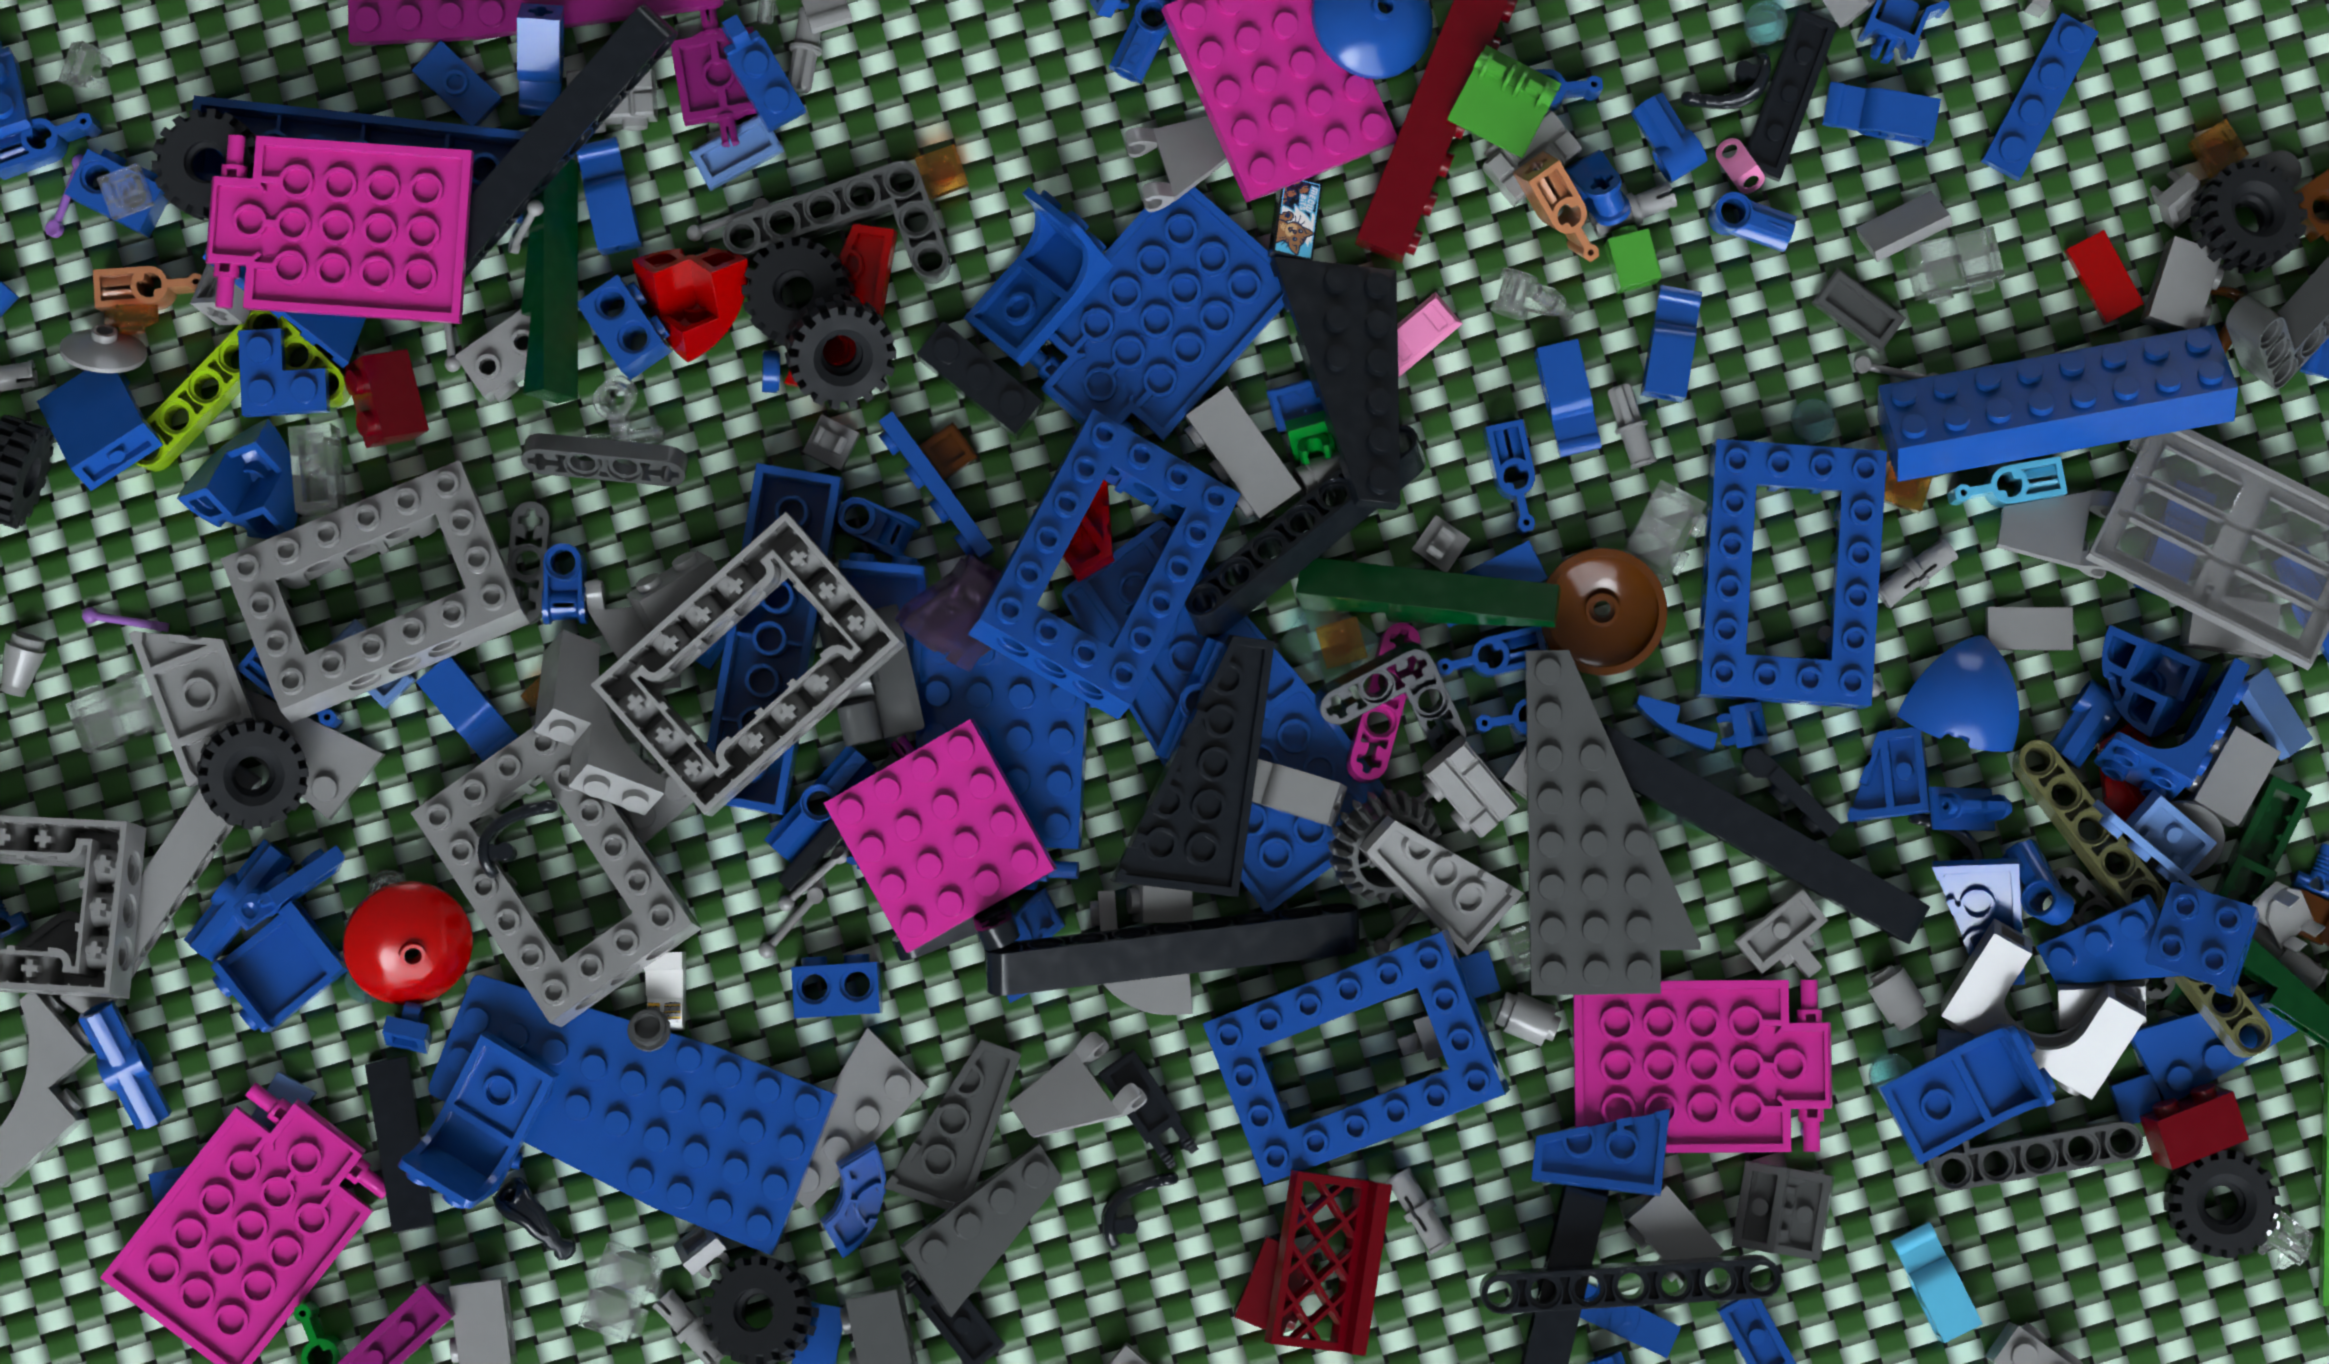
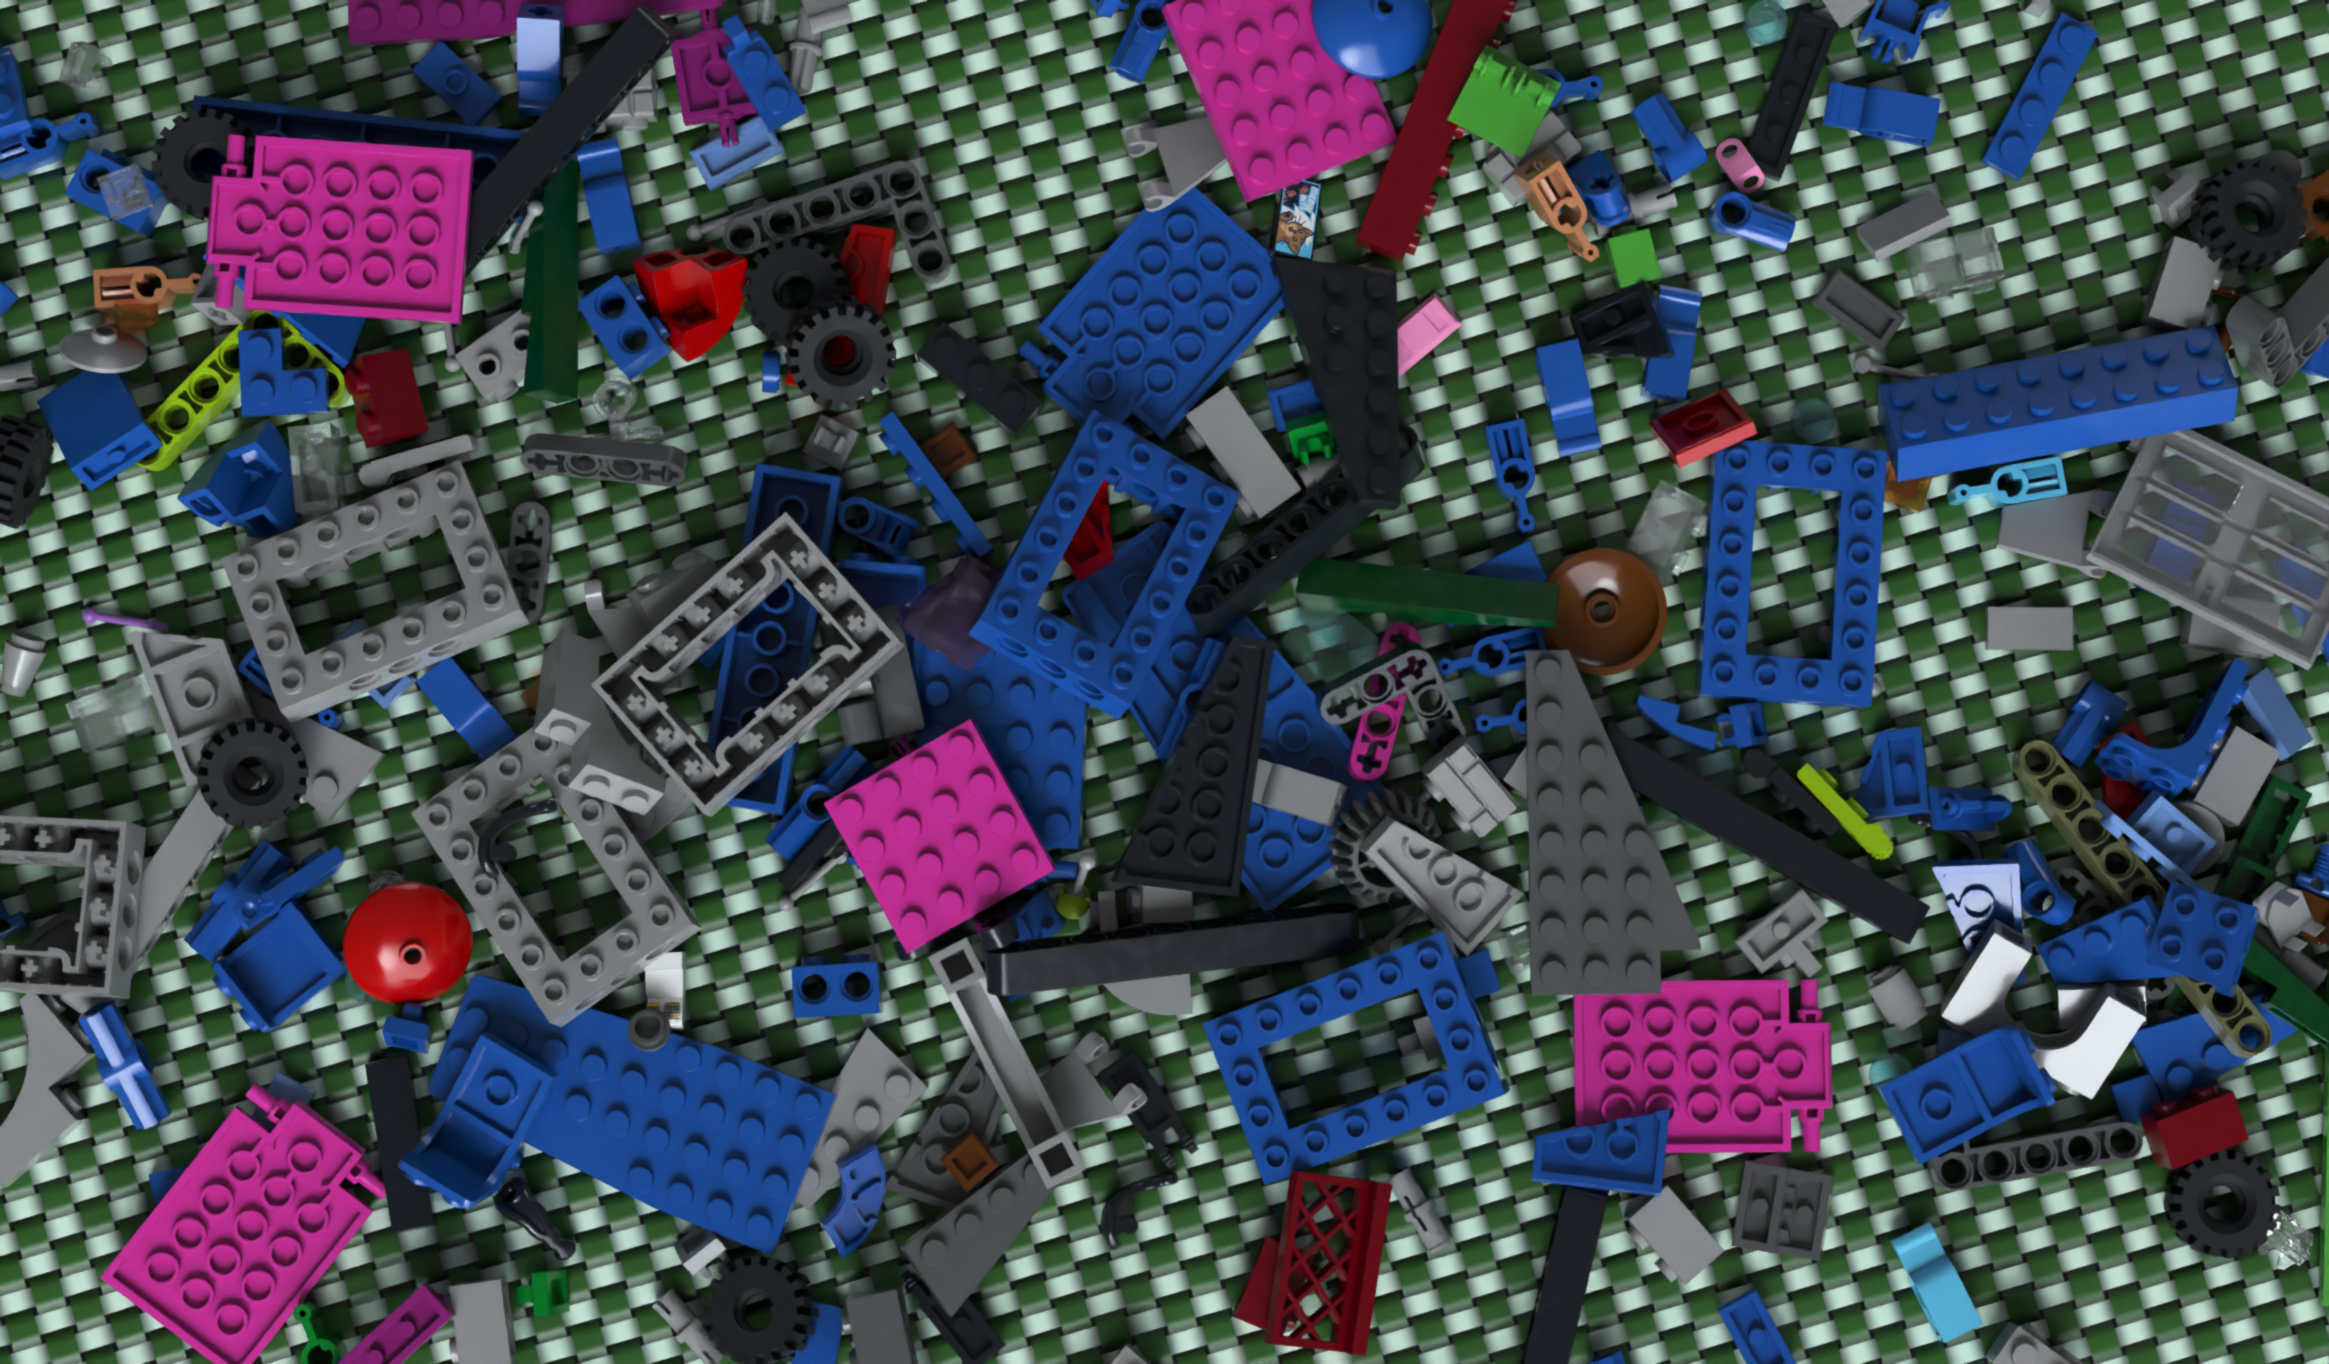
medium lavender hinge [45,154,84,238] -> none
blue piece [542,543,589,625] -> none
clear piece [578,1241,663,1342] -> none
light grey hinge [758,887,824,959] -> none
clear orange plate [915,144,969,200] -> none
blue bracket [964,187,1113,367] -> none
clear orange plate [1315,616,1368,670] -> none
light grey tile [1411,515,1470,572] -> none
black beam [1479,1254,1782,1314] -> none
clear piece [1490,268,1575,321] -> none
light grey brick [1494,992,1561,1046] -> none
blue piece [1580,1284,1681,1358] -> none
light grey axle [1607,384,1657,470] -> none
black piece [1680,53,1771,109] -> none
light grey pin [1878,537,1958,609] -> none
blue brick [1897,635,2019,752] -> none
red tile [2064,230,2144,325] -> none
blue brick [2102,625,2211,737] -> none
clear orange plate [2187,119,2249,179] -> none
none -> light grey hinge [358,434,479,488]
none -> green tile [517,1268,570,1316]
none -> light grey arch [928,937,1086,1189]
none -> reddish brown tile [940,1131,1000,1192]
none -> lime hinge [1055,853,1096,919]
none -> black wing [1569,280,1676,359]
none -> red tile [1648,389,1758,468]
none -> lime hinge [1797,763,1895,861]

